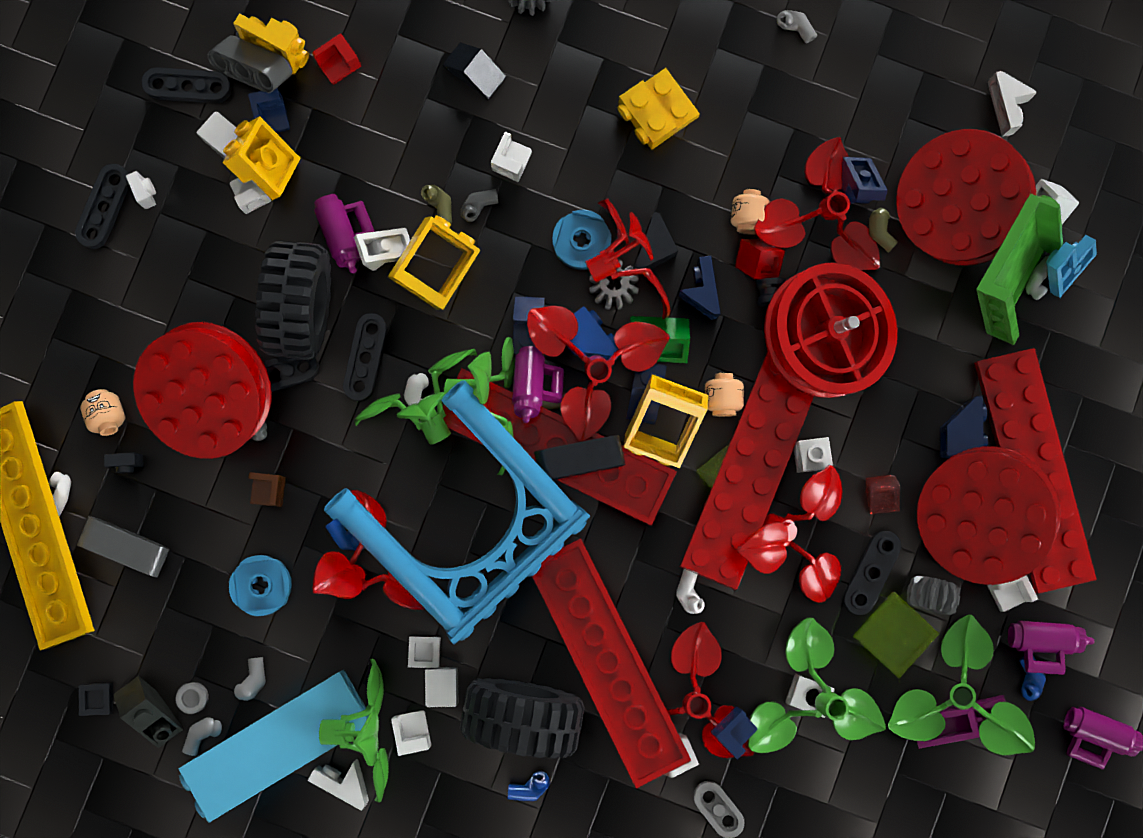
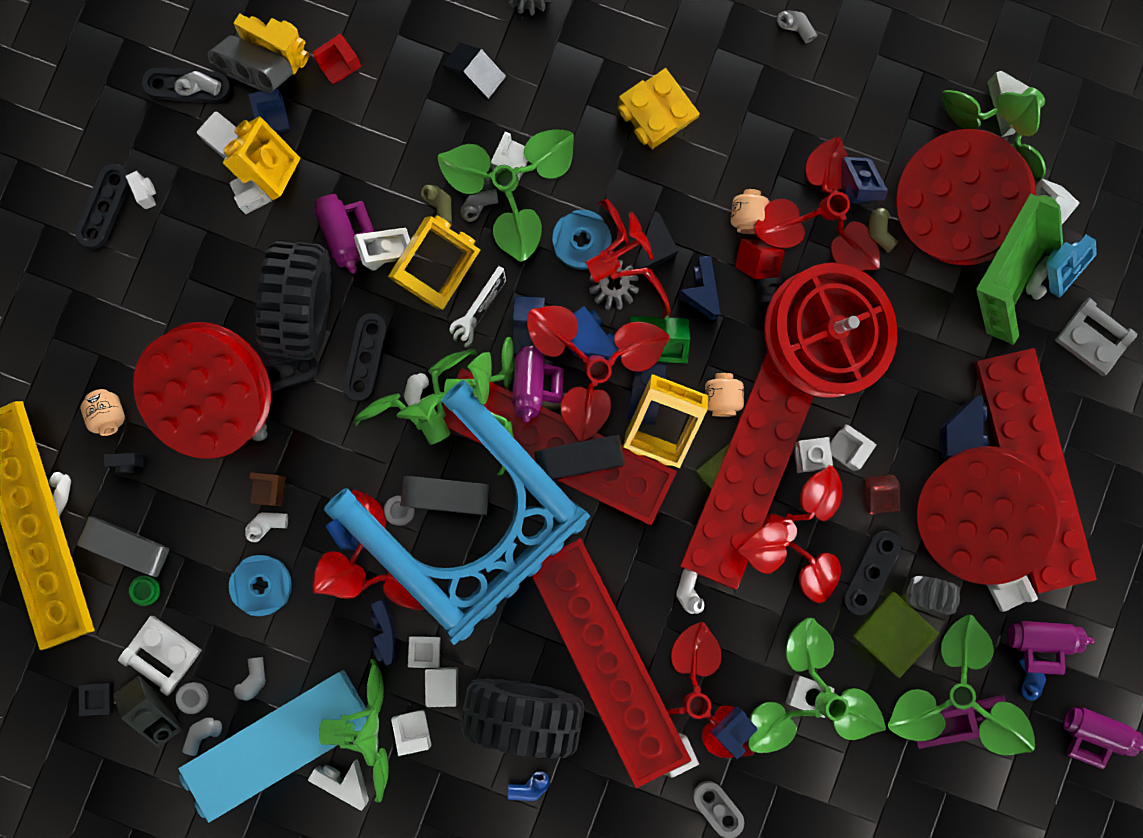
none -> white plate [118,616,202,696]
none -> green plate [129,575,160,606]
none -> light grey arm [174,71,221,96]
none -> white arm [245,512,288,542]
none -> dark blue slope [370,599,396,666]
none -> light grey tile [384,496,415,526]
none -> dark grey beam [400,476,490,515]
none -> bright green plant [438,129,574,262]
none -> white flag [450,266,506,348]
none -> white panel [830,424,877,471]
none -> bright green plant [941,87,1046,183]
none -> light grey plate [1055,298,1138,376]

